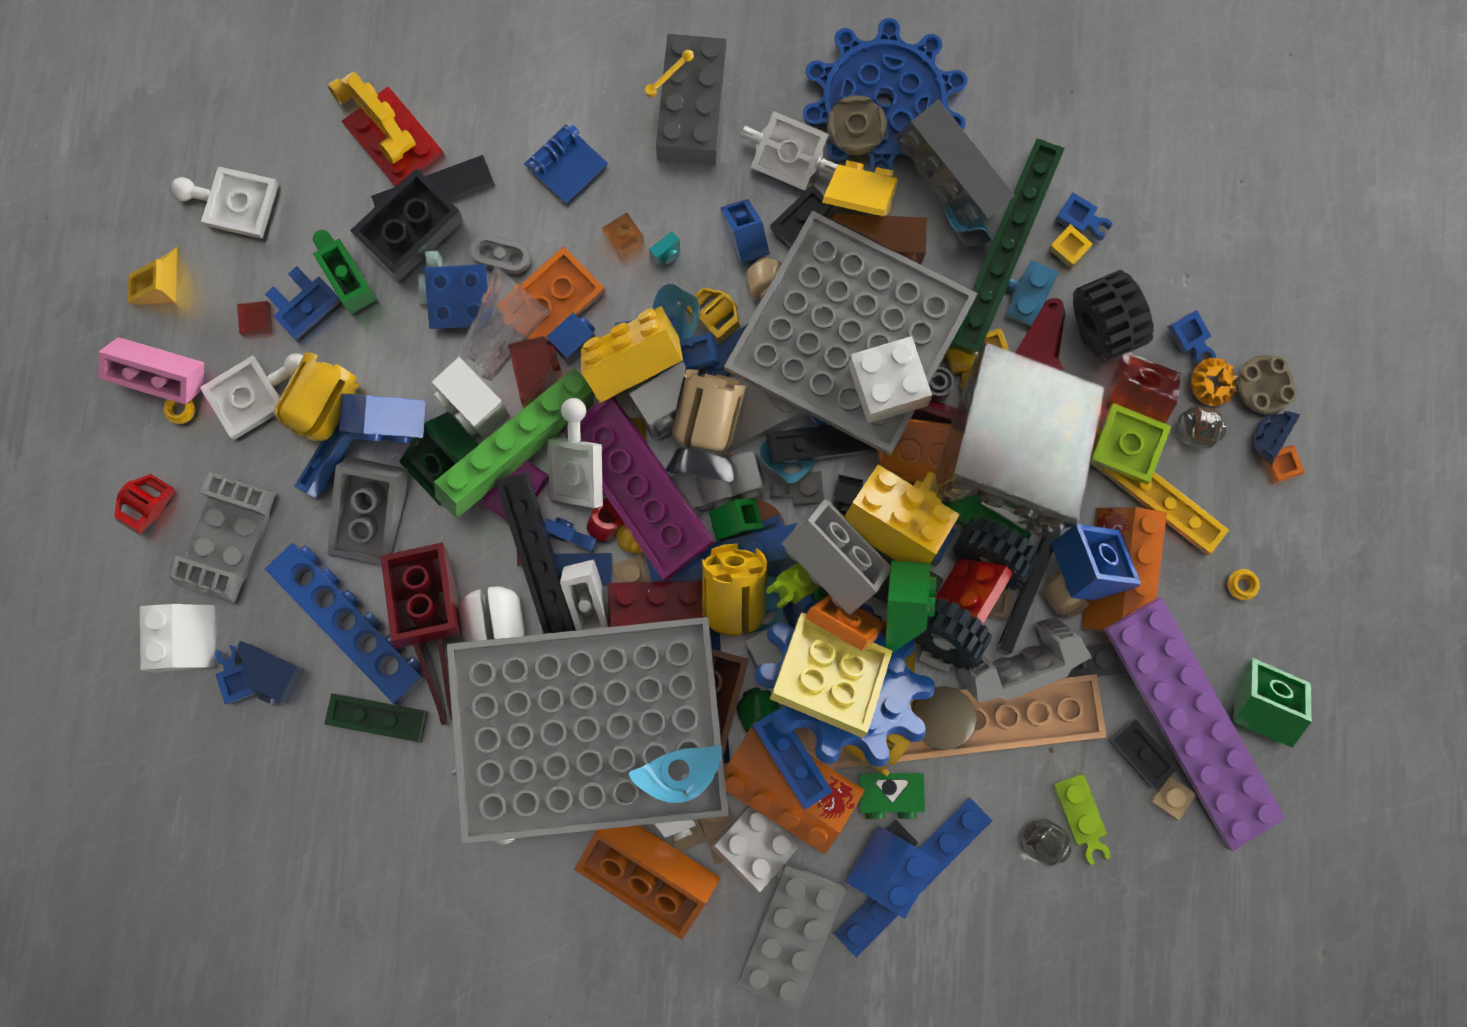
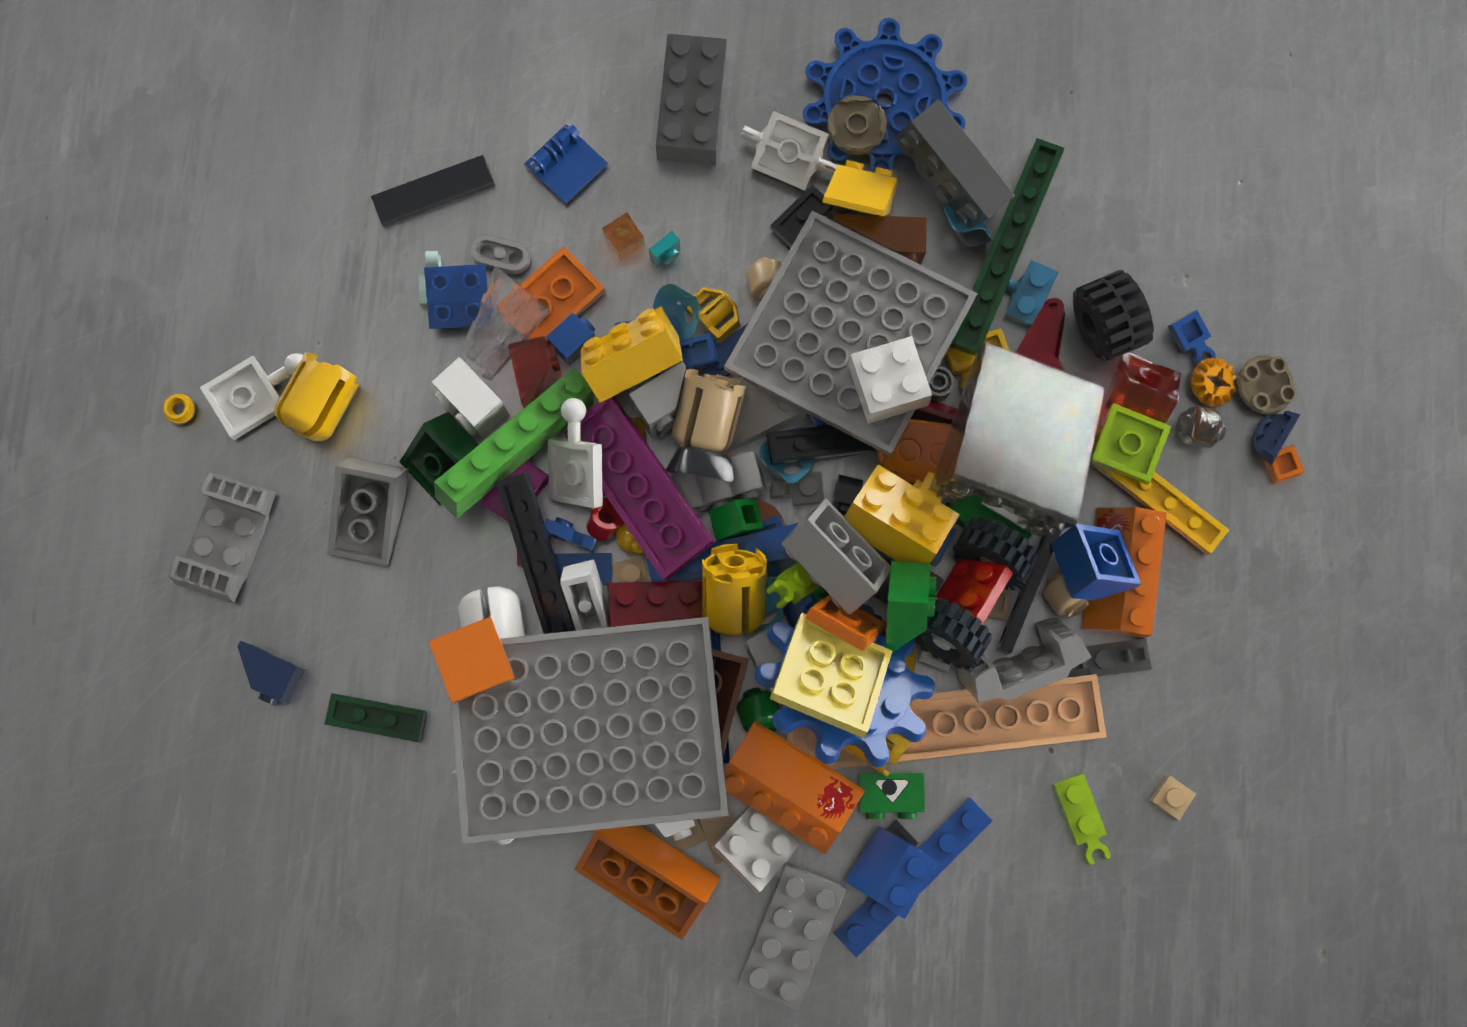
bright pink brick [98,337,205,405] -> none
red piece [114,474,176,535] -> none
yellow slope [128,246,178,304] -> none
white slope [140,604,217,673] -> none
white plate [170,166,279,239] -> none
blue plate [215,645,258,705] -> none
clear red tile [237,301,272,336] -> none
blue plate [265,266,341,340] -> none
blue brick [265,543,426,706] -> none
blue plate [294,424,354,499] -> none
green brick [313,230,377,315] -> none
yellow plate [327,71,416,164] -> none
brick [339,394,426,443] -> none
red plate [341,86,444,187] -> none
black brick [350,168,463,282] -> none
dark red slope [380,542,461,725] -> none
medium azure piece [629,745,722,803] -> none
yellow hinge [644,50,694,98] -> none
blue slope [720,199,770,263] -> none
blue plate [751,708,833,810] -> none
dark tan dish [913,686,976,750] -> none
clear smoke head [1022,818,1071,867] -> none
yellow plate [1049,224,1093,269] -> none
blue plate [1055,192,1113,241] -> none
medium lavender plate [1104,597,1286,851] -> none
black plate [1110,719,1179,789] -> none
yellow plate [1227,569,1260,600] -> none
green slope [1233,658,1312,748] -> none
none -> orange tile [429,616,515,703]

